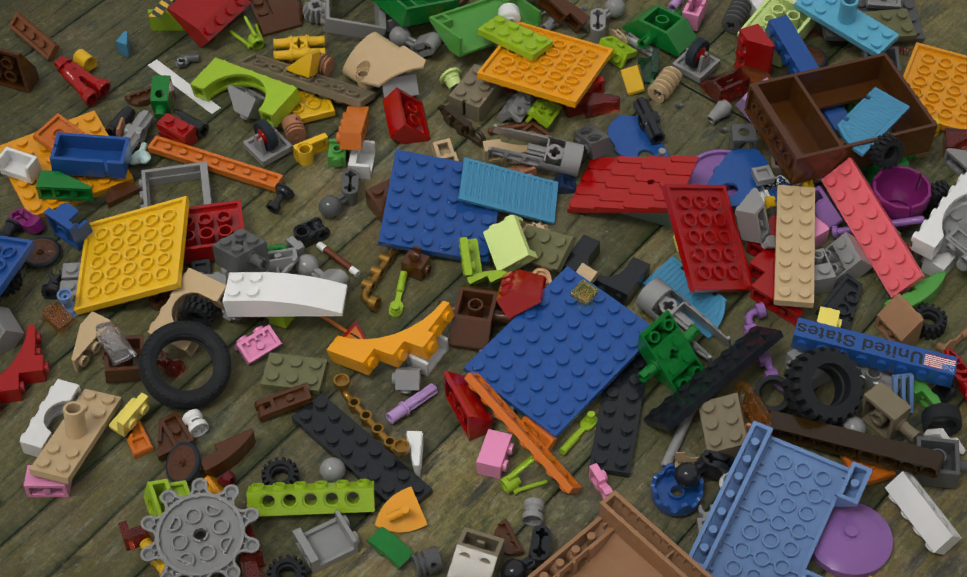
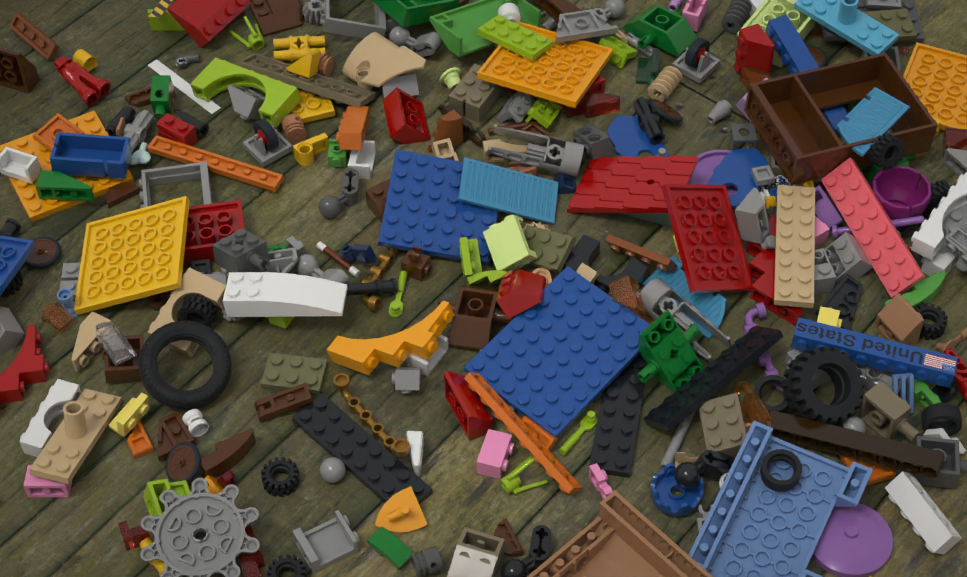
magenta piece [8,208,45,234] -> none
black piece [41,269,62,300] -> none
blue panel [44,202,93,252] -> none
dark azure slope [116,31,130,57] -> none
clear red piece [157,351,185,378] -> none
bright pink bracket [234,325,282,365] -> none
lime brick [246,479,376,516] -> none
black piece [266,183,295,214] -> none
black piece [293,217,330,248] -> none
orange piece [319,316,366,339] -> none
lavender axle [385,383,438,424] -> none
light grey wheel [522,497,544,527] -> none
clear yellow plate [571,279,598,306] -> none
yellow slope [621,64,645,96] -> none
clear red slope [699,68,750,103] -> none
none -> dark blue plate [341,244,377,264]
none -> black pin [346,278,398,296]
none -> dark orange slope [427,110,463,152]
none -> light grey wing [556,9,619,43]
none -> dark orange plate [605,234,677,273]
none -> clear orange slope [608,274,646,316]
none -> wheel [650,99,682,123]
none -> black tyre [760,449,802,492]

